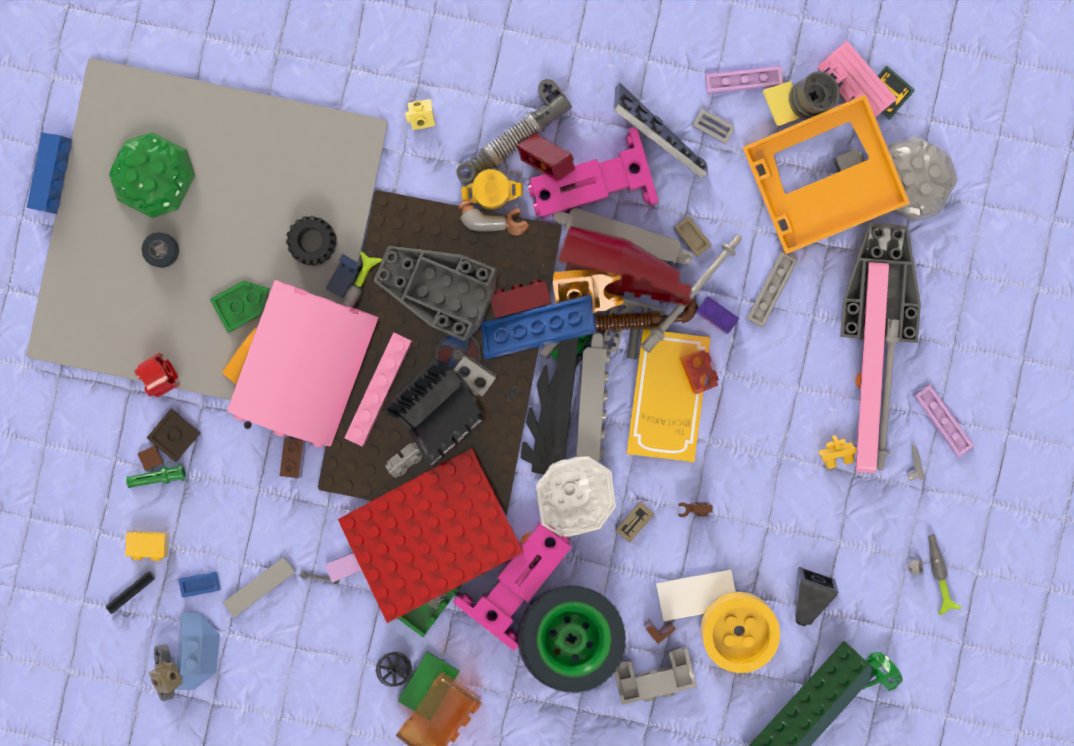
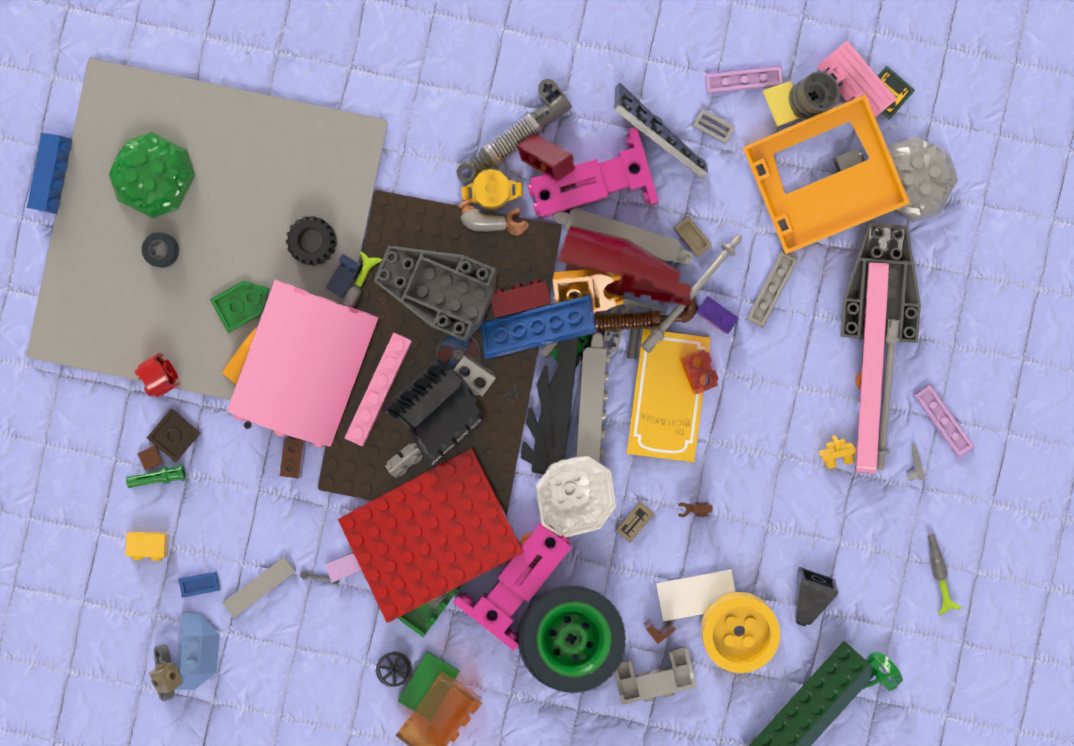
black axle [106,571,155,614] -> none
light yellow brick [405,99,435,130] -> none
light grey hinge [908,559,923,575] -> none

